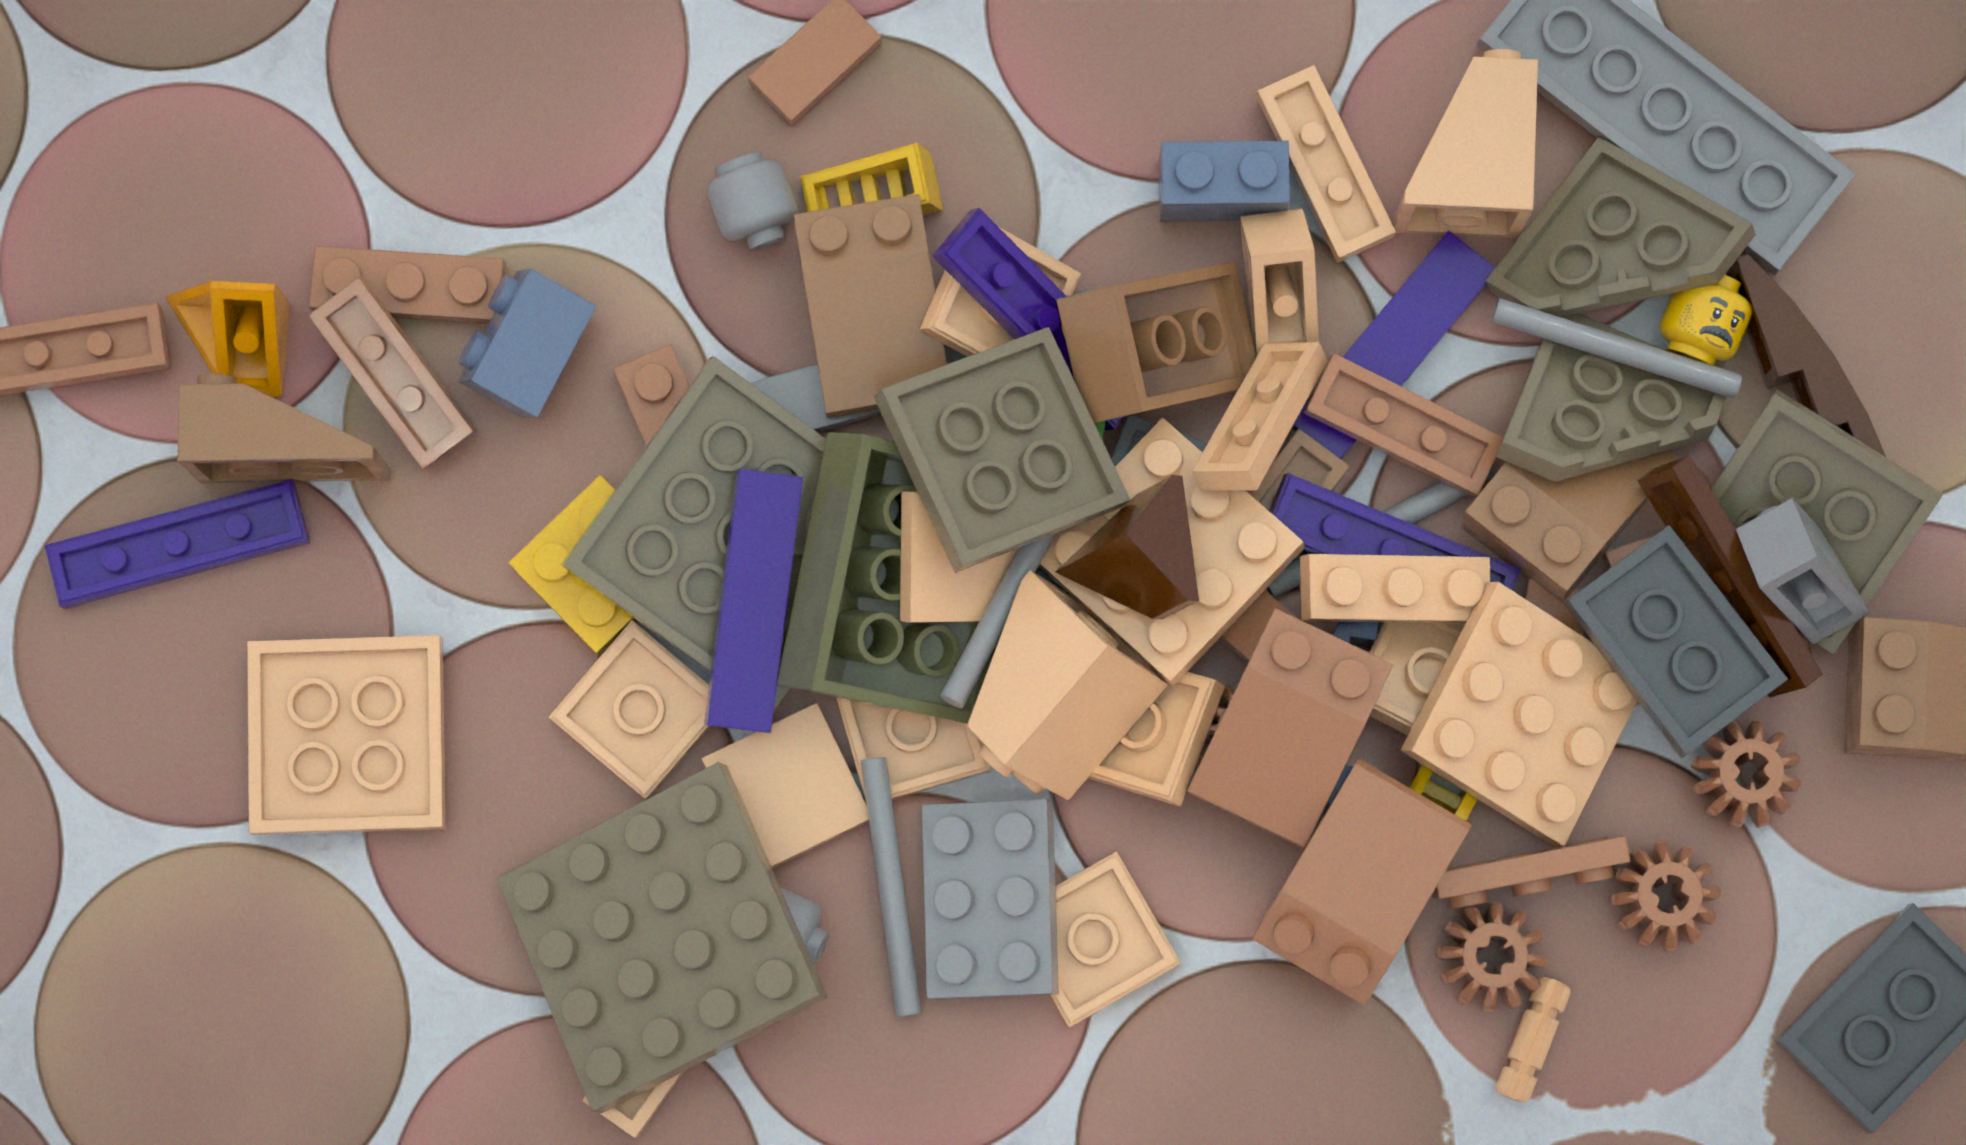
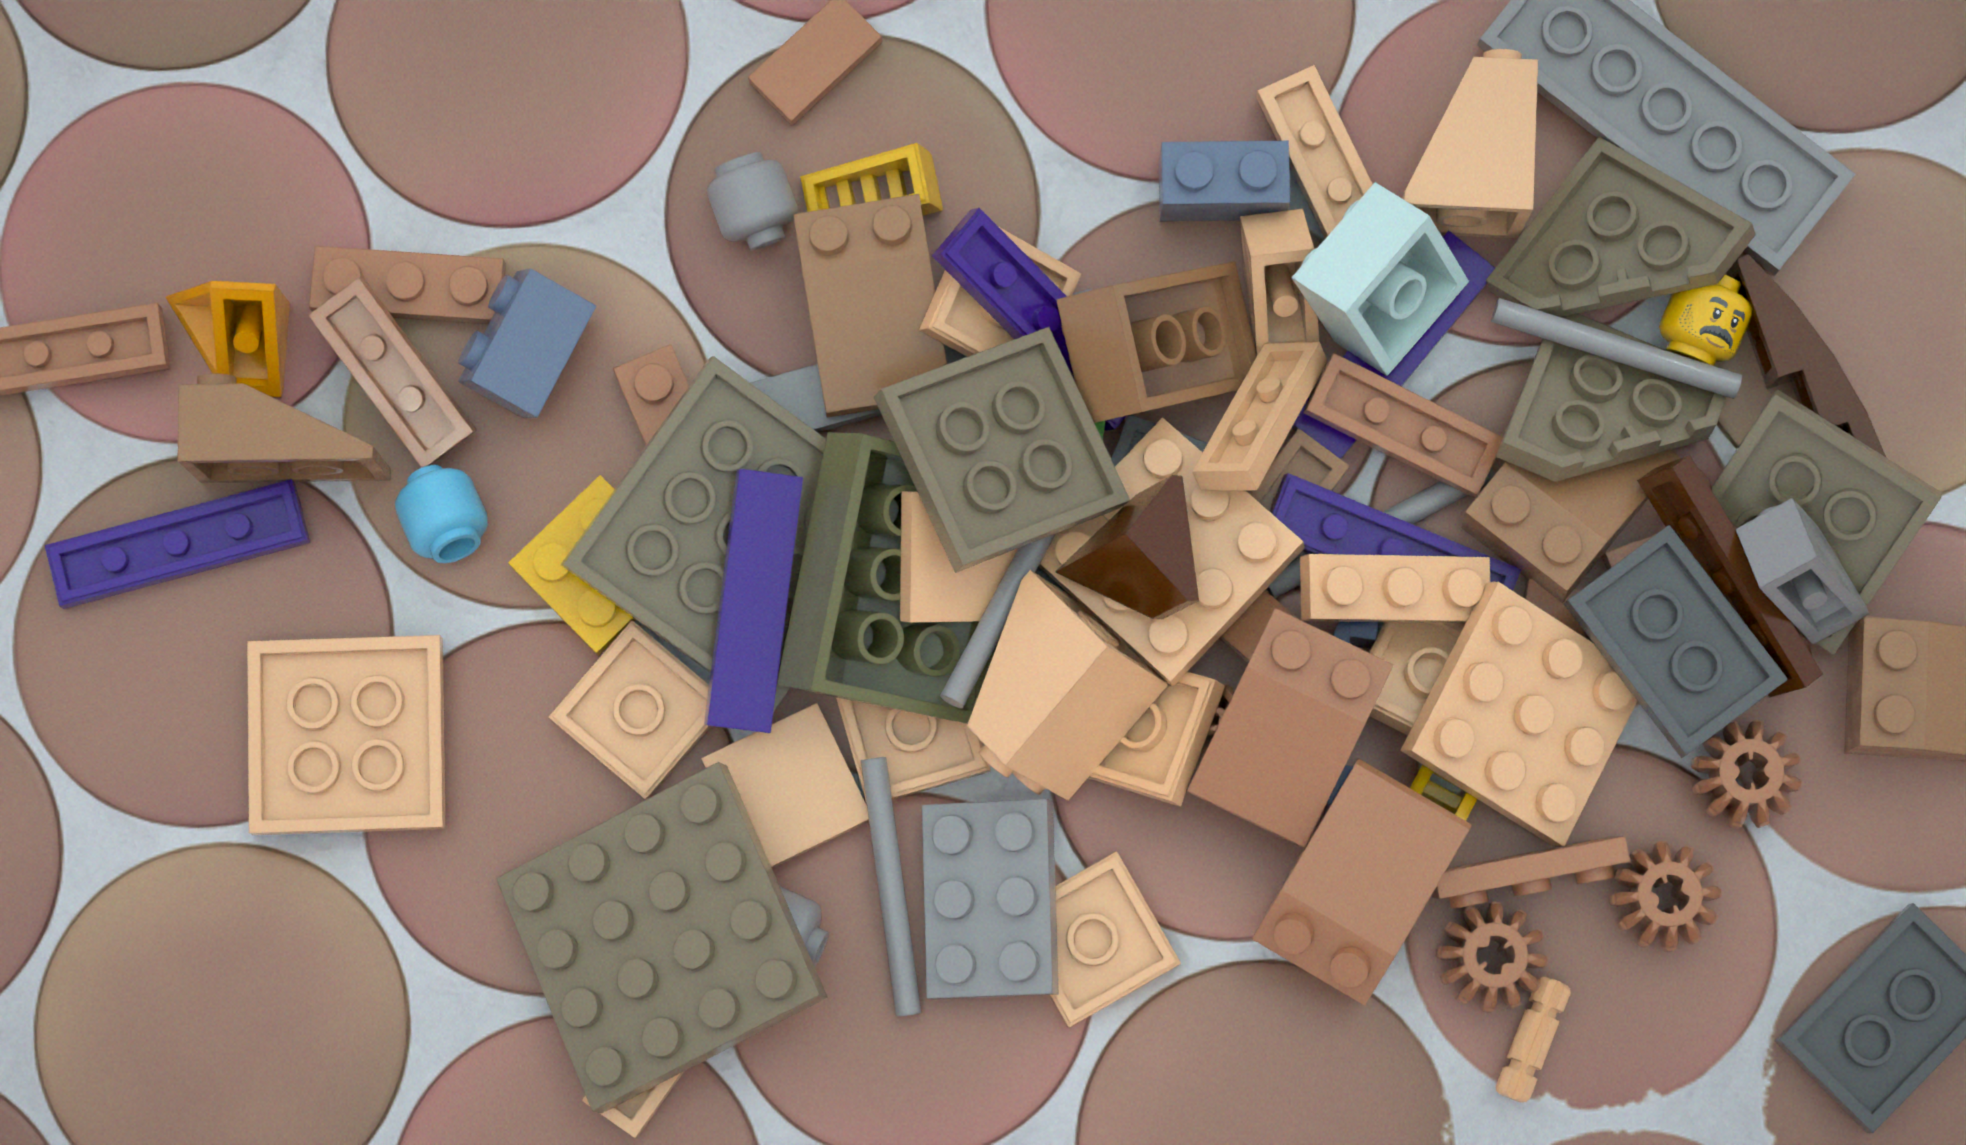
none -> medium azure head [395,465,488,563]
none -> light aqua brick [1291,182,1469,376]

